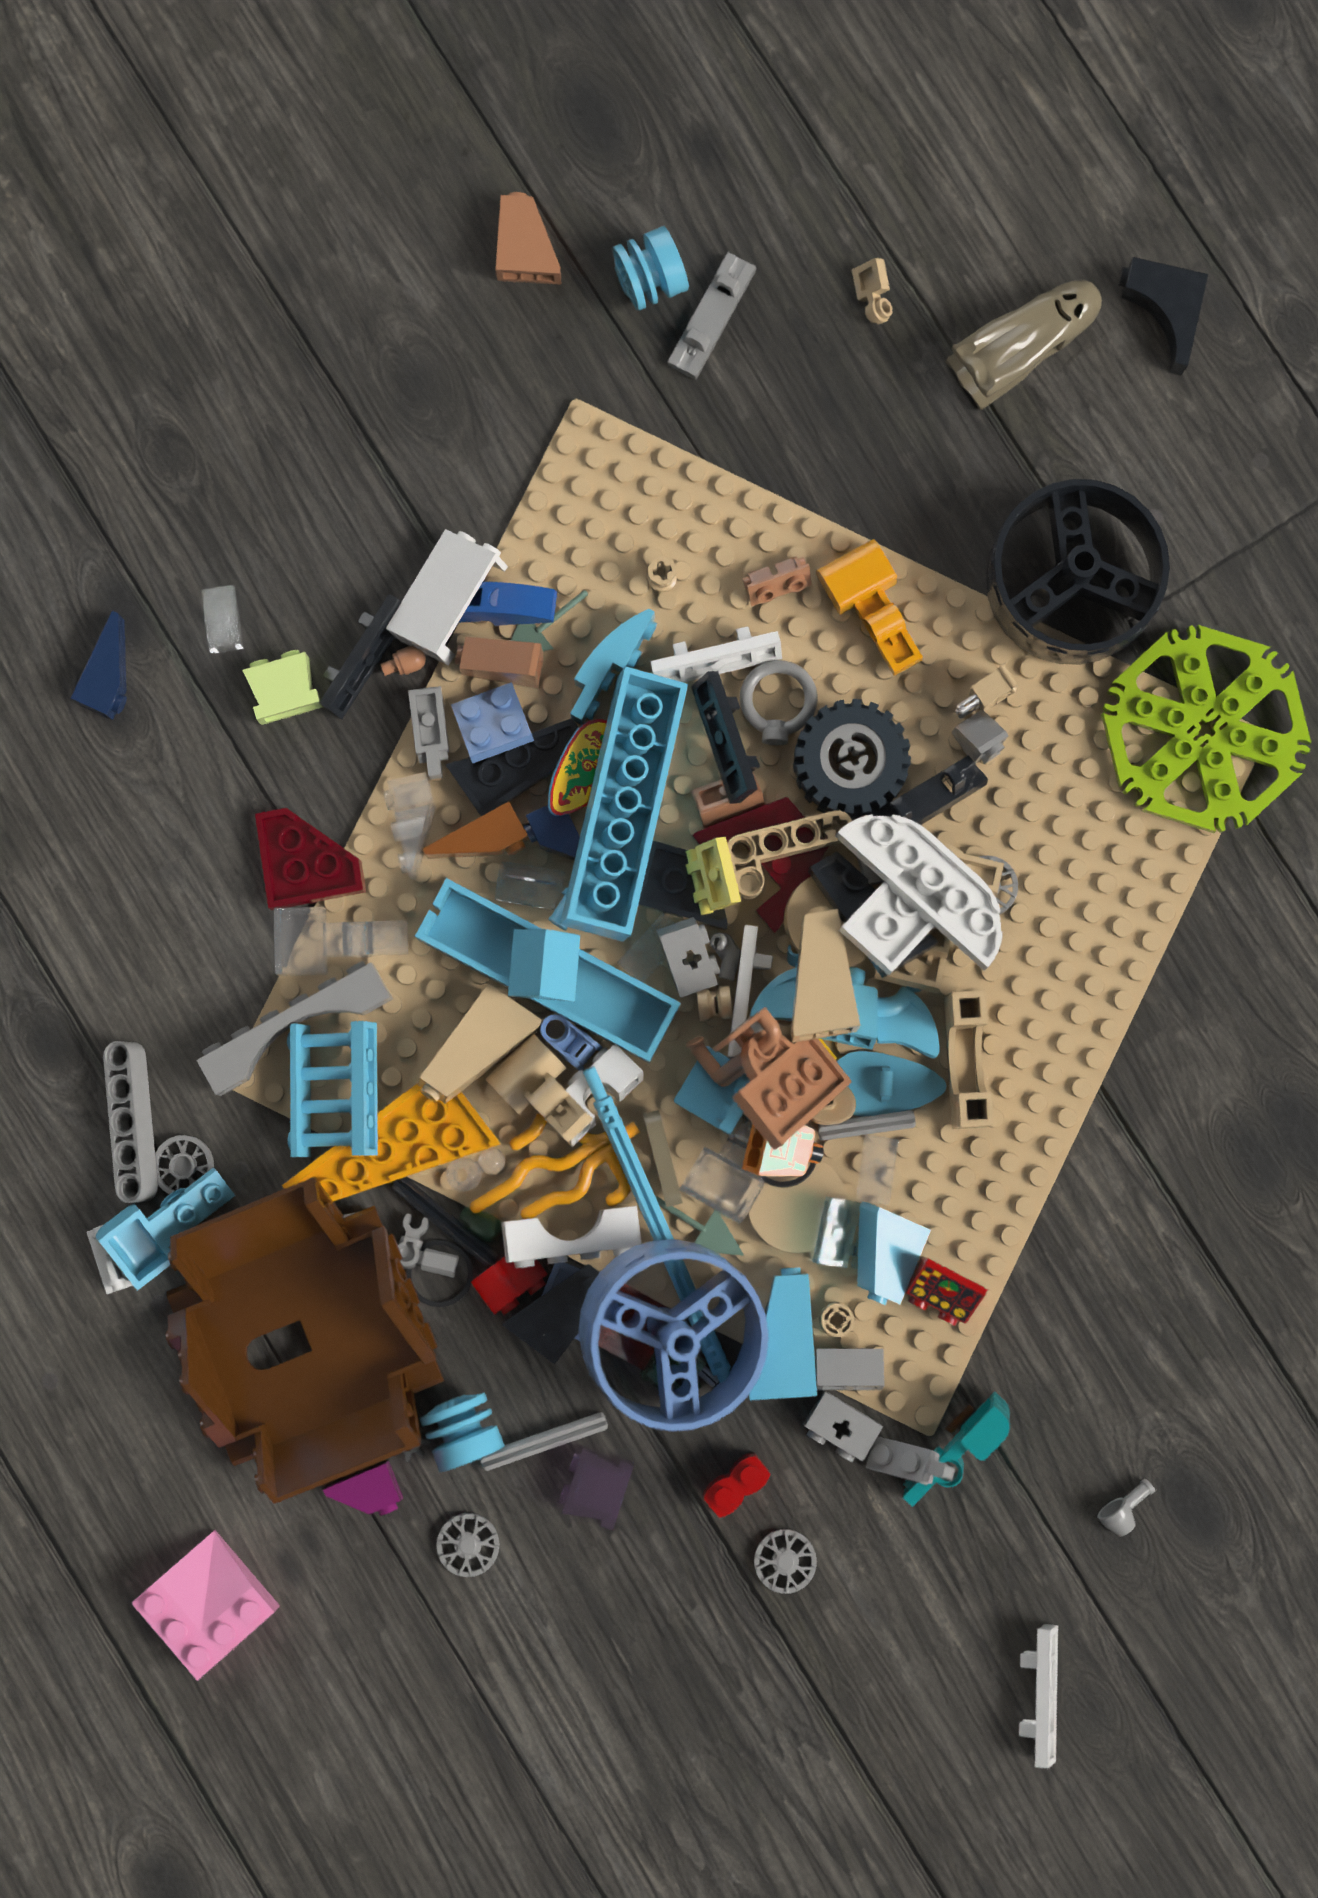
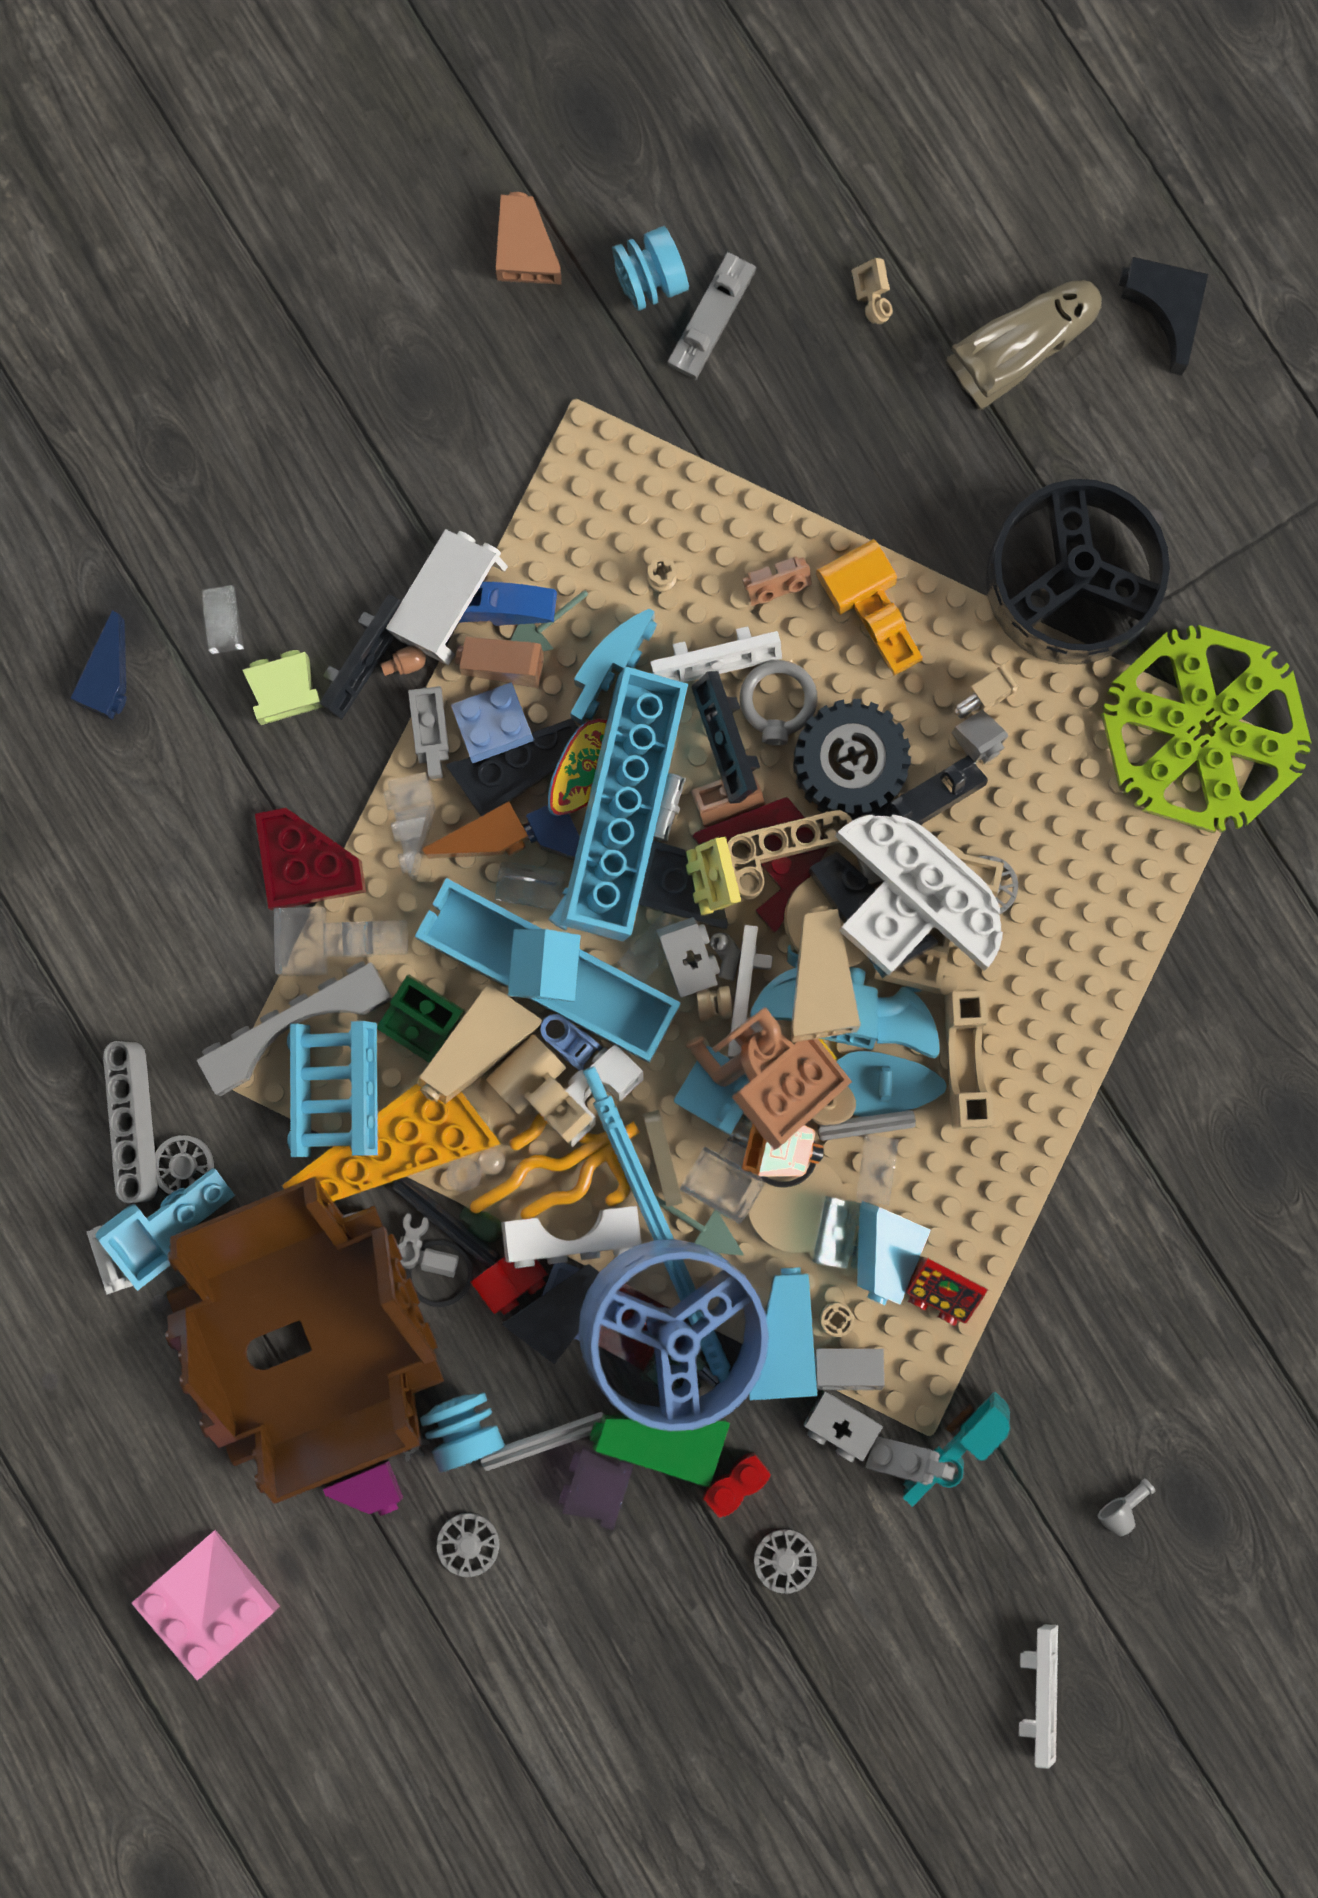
none -> dark green brick [377,974,465,1063]
none -> green slope [589,1415,730,1488]
none -> light grey pin [653,773,686,842]

